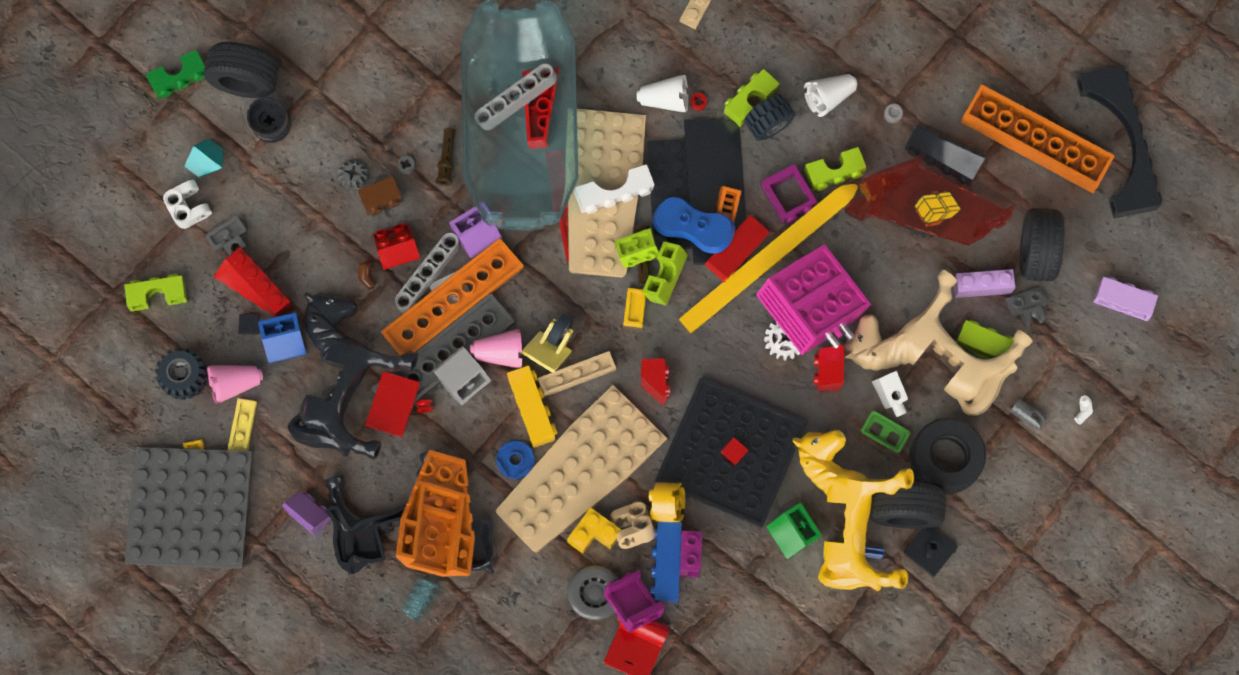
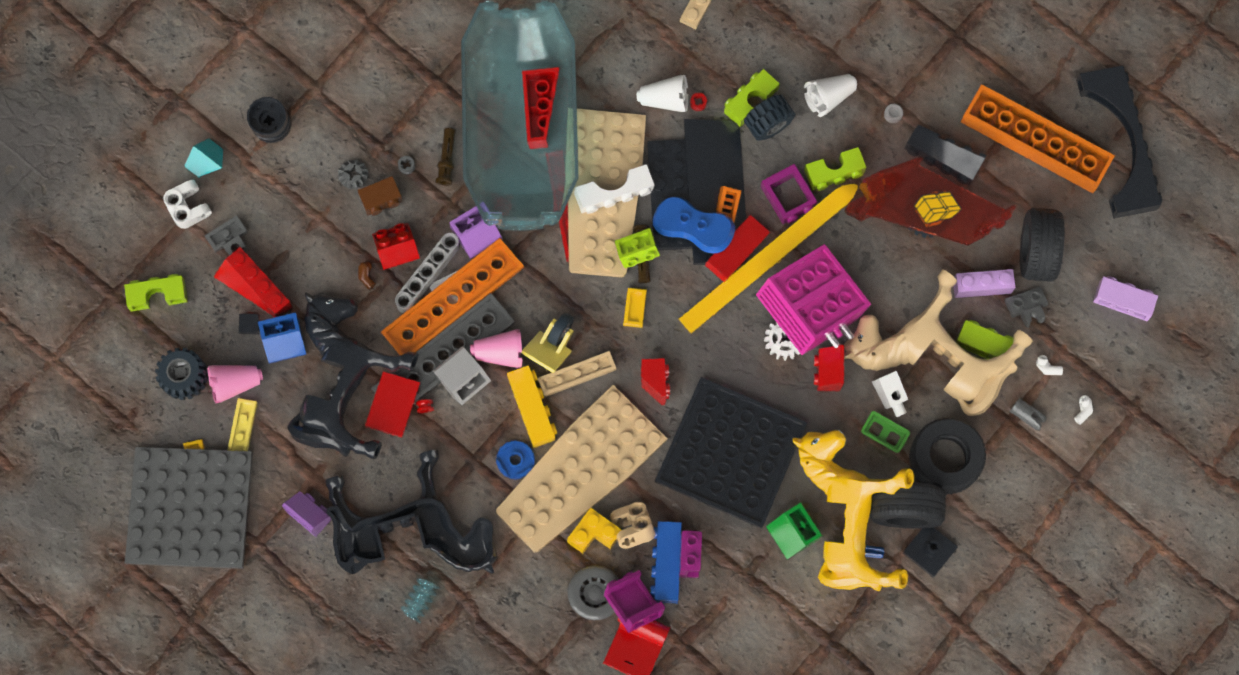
green arch [145,50,205,99] -> none
black tyre [204,42,279,98] -> none
orange wedge [396,450,475,577] -> none
light grey beam [475,64,557,130] -> none
lime arch [642,242,688,306] -> none
yellow brick [649,482,686,522] -> none
red tile [721,438,748,465] -> none
none -> white arm [1036,355,1063,375]

